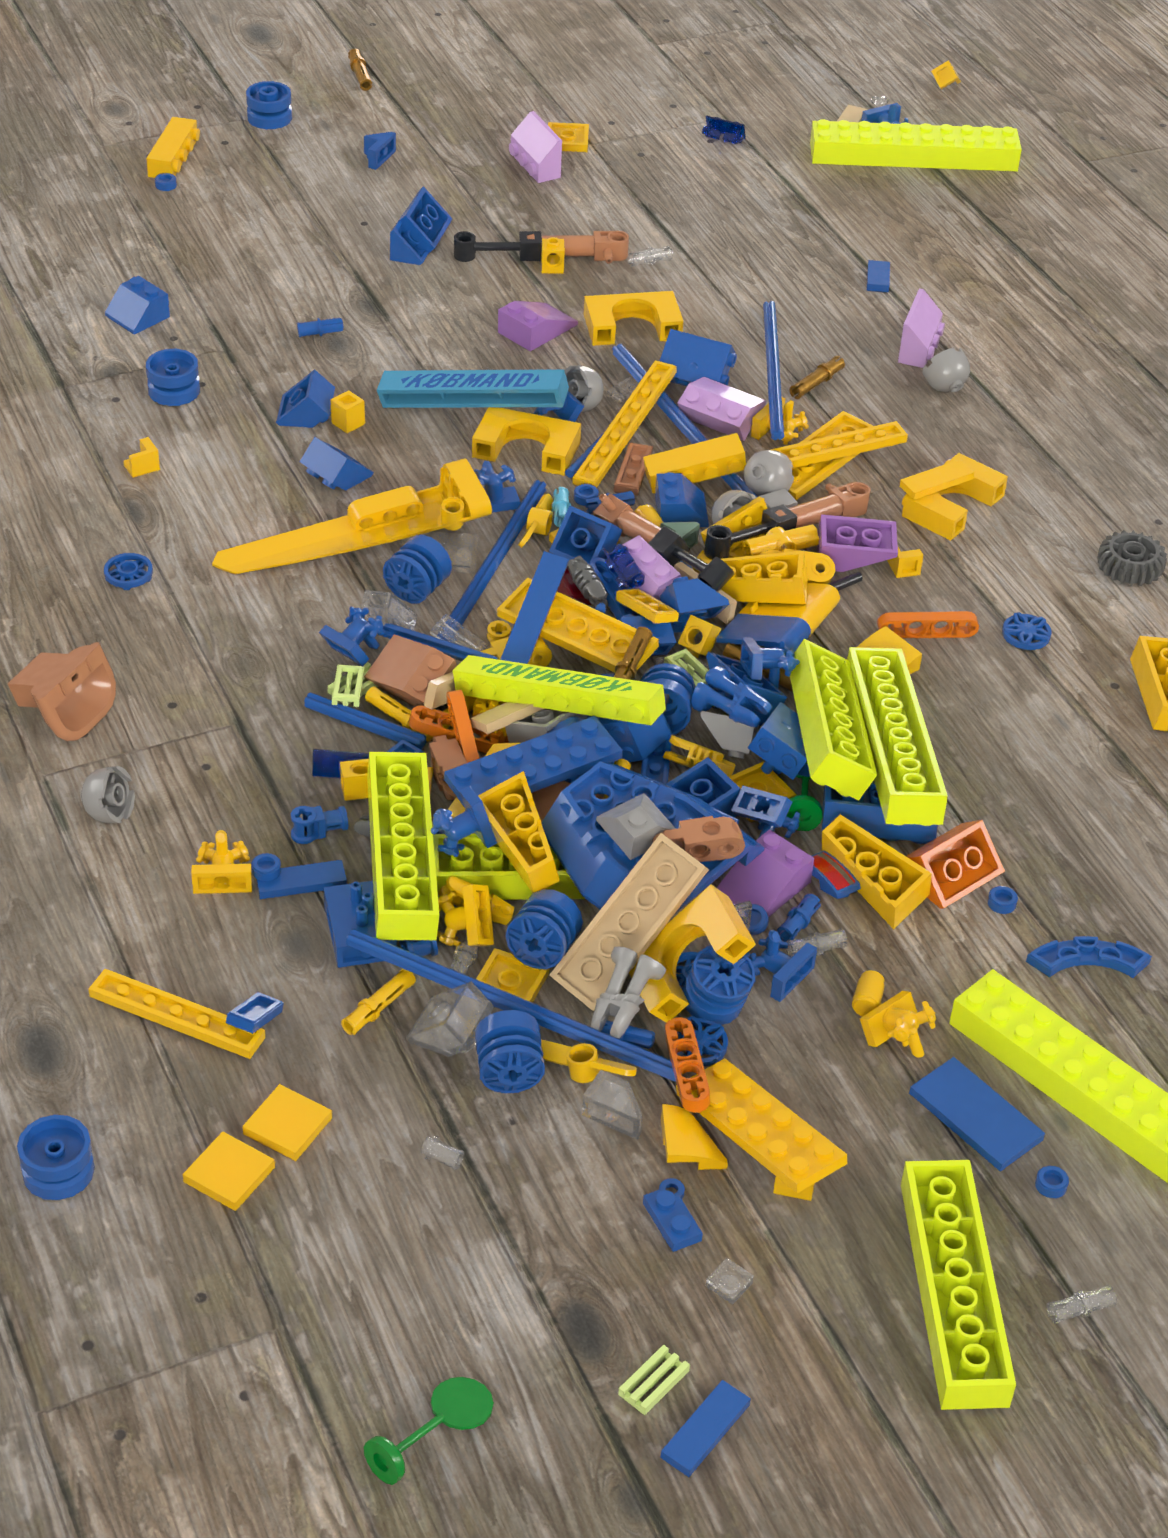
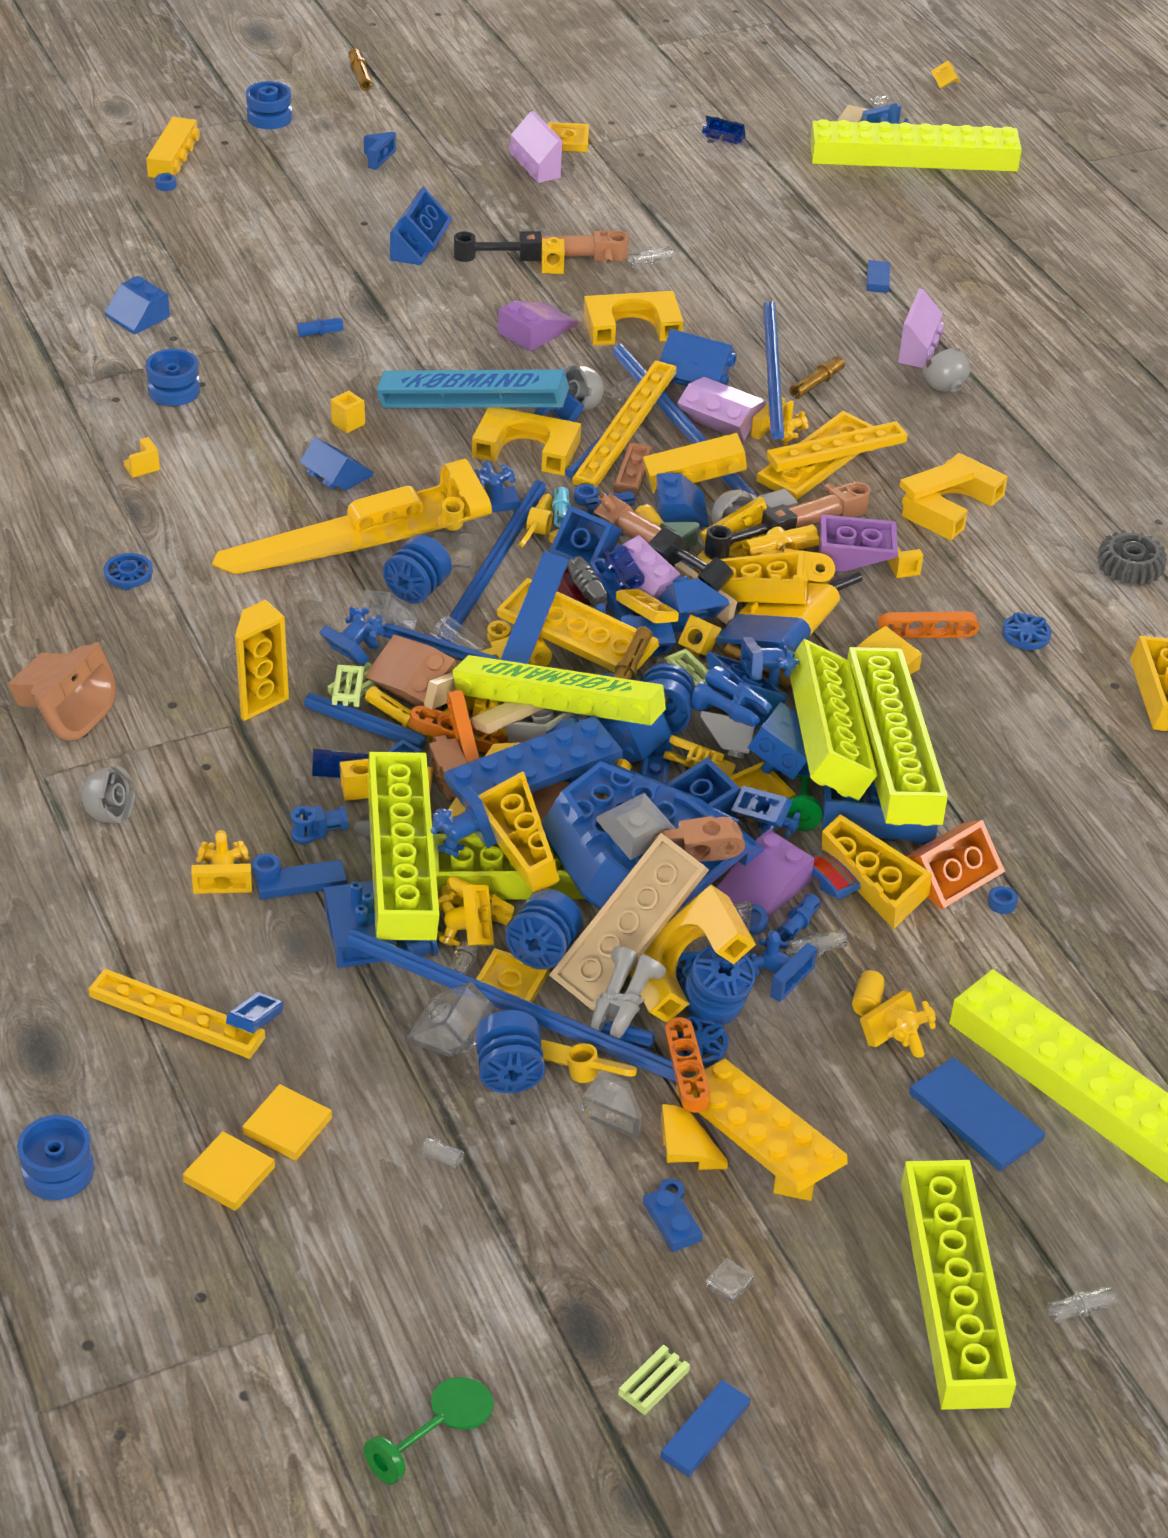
blue slope [276,369,335,428] -> none
yellow pin [341,968,416,1035] -> none
light grey cylinder [744,450,794,496] -> none
blue tile [1026,936,1152,978] -> none
blue tile [1035,1166,1069,1198] -> none
none -> yellow slope [235,599,289,721]

